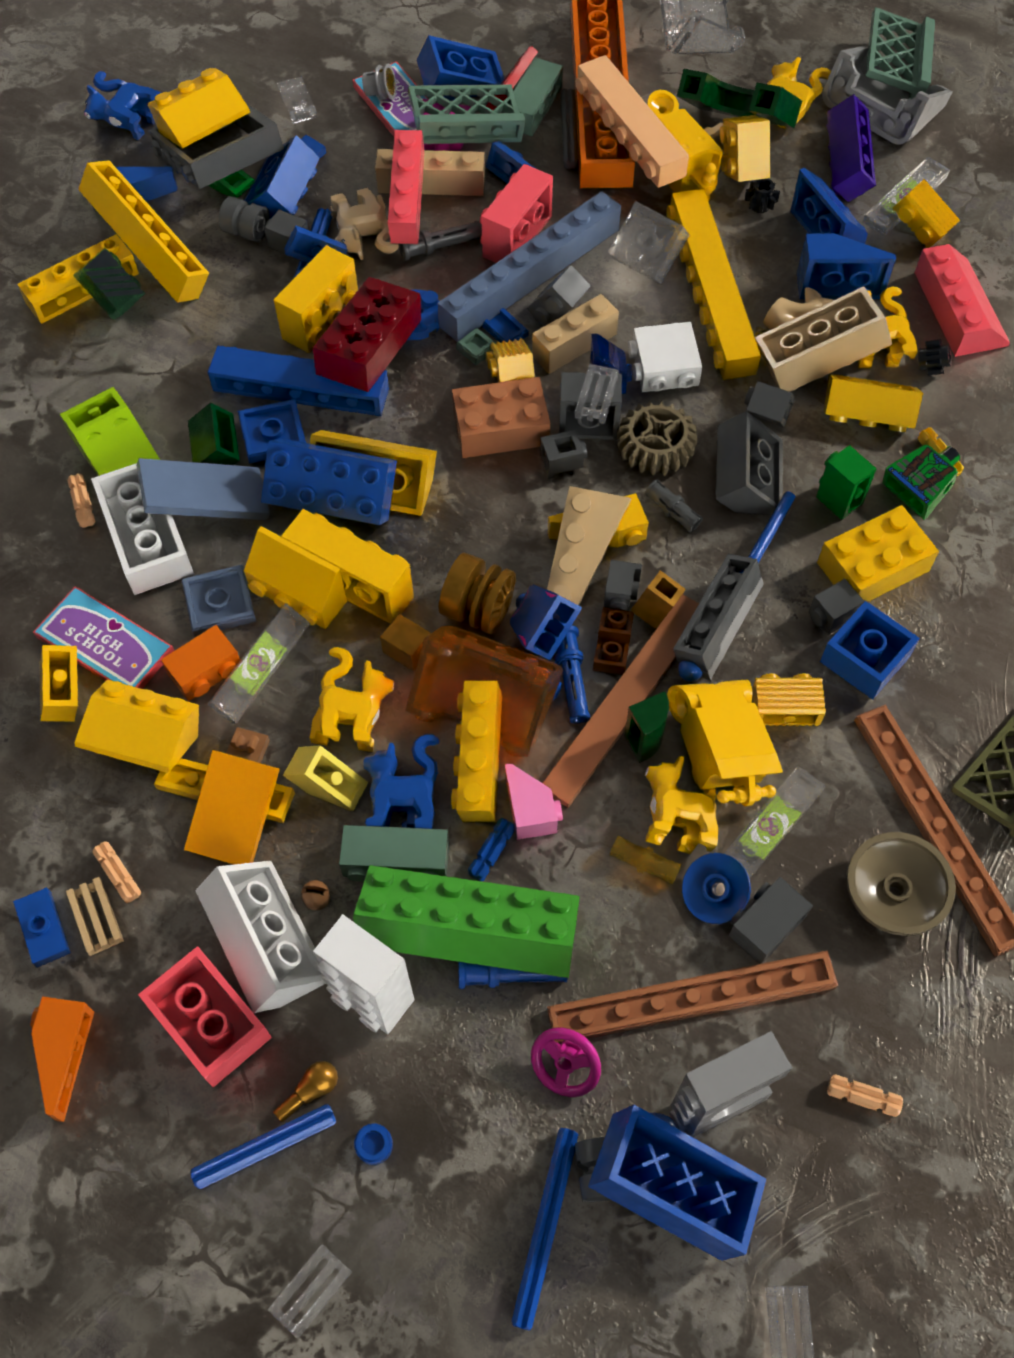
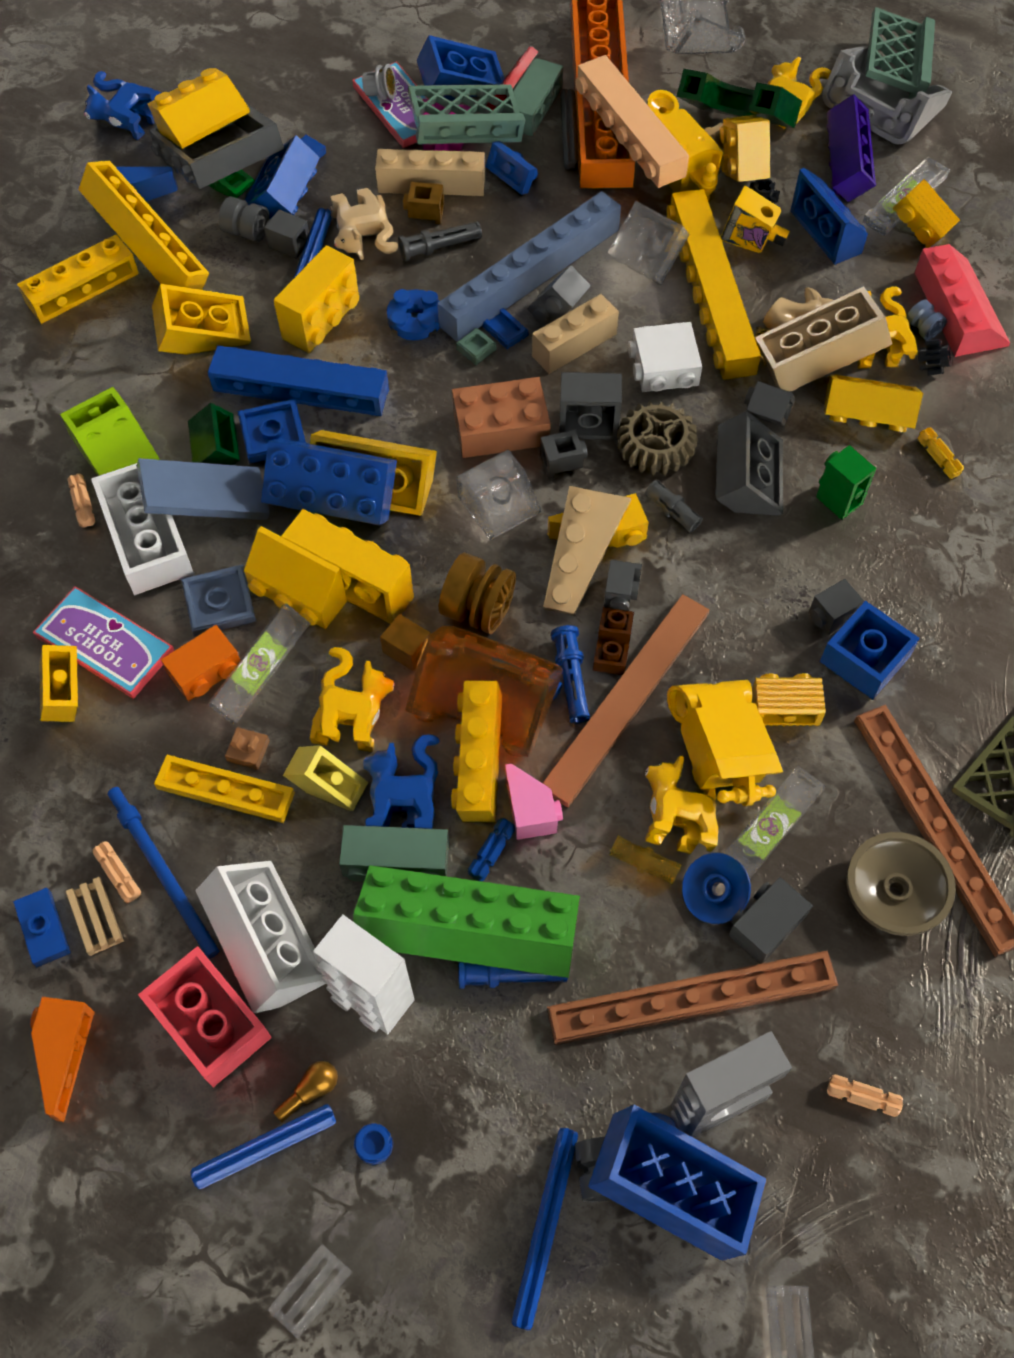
brick [73,248,145,320] -> none
yellow slope [75,680,199,773] -> none
light orange tile [184,750,280,865] -> none
clear slope [277,76,318,124] -> none
blue tile [284,226,348,263] -> none
medium nougat hinge [301,880,330,910] -> none
dark red brick [313,277,421,392] -> none
coral brick [388,130,425,244] -> none
coral brick [480,164,553,263] -> none
yellow brick [486,338,535,382] -> none
blue torso [510,584,582,660] -> none
dark pink piece [531,1028,601,1097] -> none
clear tile [575,364,619,424] -> none
clear blue slope [589,334,632,394] -> none
dark green brick [624,691,669,763] -> none
pearl gold brick [630,570,686,629] -> none
dark grey piece [673,491,796,682] -> none
blue slope [796,233,896,299] -> none
yellow brick [817,505,939,602] -> none
torso [882,445,960,520] -> none
none -> blue bar [107,787,220,959]
none -> yellow slope [152,284,251,355]
none -> pearl gold brick [403,182,444,225]
none -> clear slope [457,449,541,540]
none -> yellow torso [721,185,790,253]
none -> sand blue wheel [906,299,947,340]

